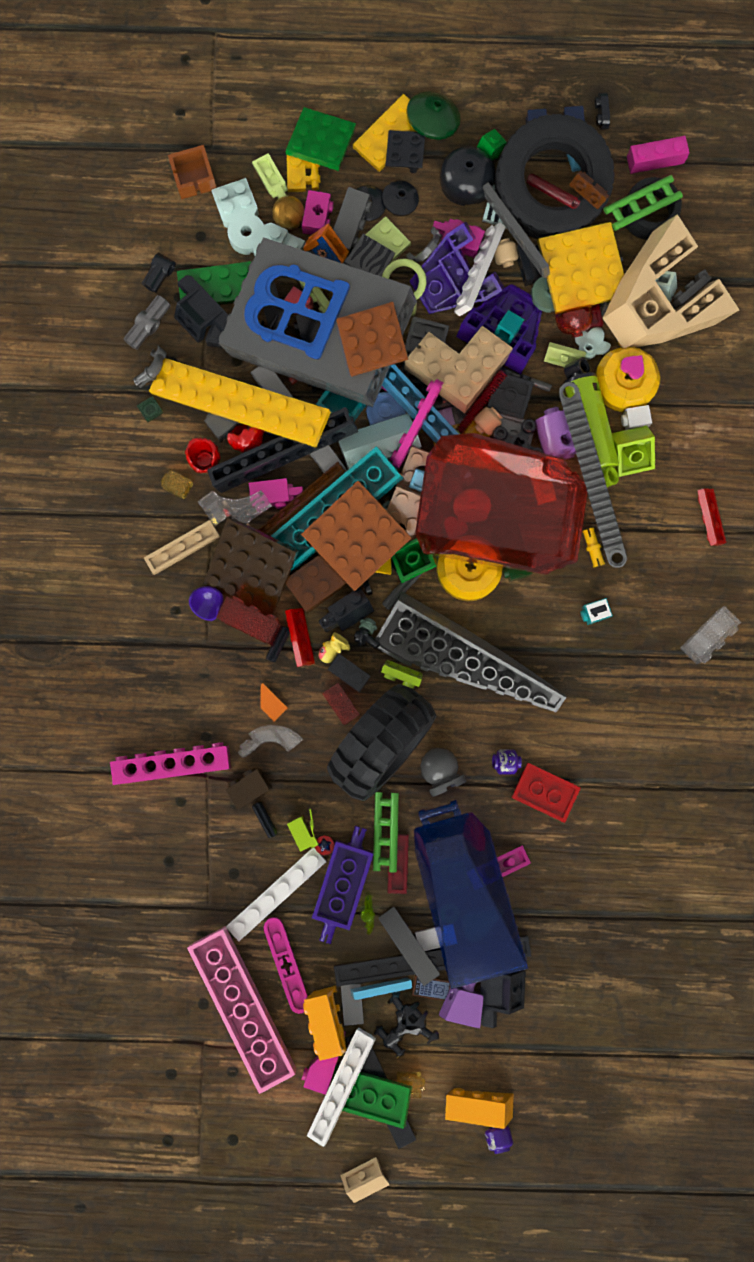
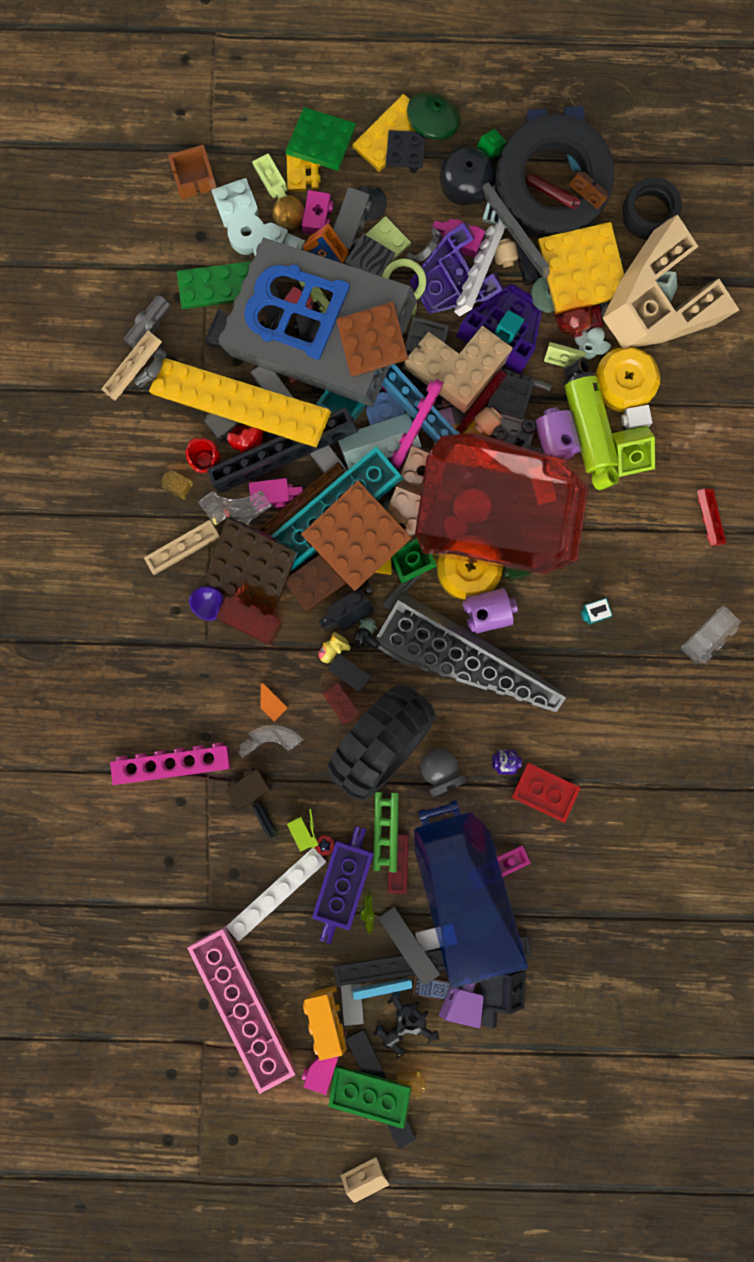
clear green tile [137,396,163,423] -> none
black piece [142,252,176,293] -> none
black plate [174,275,228,343] -> none
dark pink piece [264,917,308,1014] -> none
black axle [266,626,290,662] -> none
red plate [285,608,315,667] -> none
white plate [307,1028,376,1147] -> none
lime plate [381,660,423,689] -> none
black dish [382,180,419,216] -> none
medium azure tile [409,468,434,494] -> none
light orange wedge [445,1088,514,1129] -> none
dark purple head [485,1125,513,1154] -> none
dark grey gear [559,382,627,568] -> none
yellow pin [582,528,605,568] -> none
black plate [594,92,610,130] -> none
bright green bar [604,175,683,231] -> none
dark pink tile [620,355,644,379] -> none
dark pink brick [627,136,689,174] -> none
dark grey hinge [670,270,712,310] -> none
none -> tan plate [102,331,162,401]
none -> medium lavender cylinder [462,588,518,634]

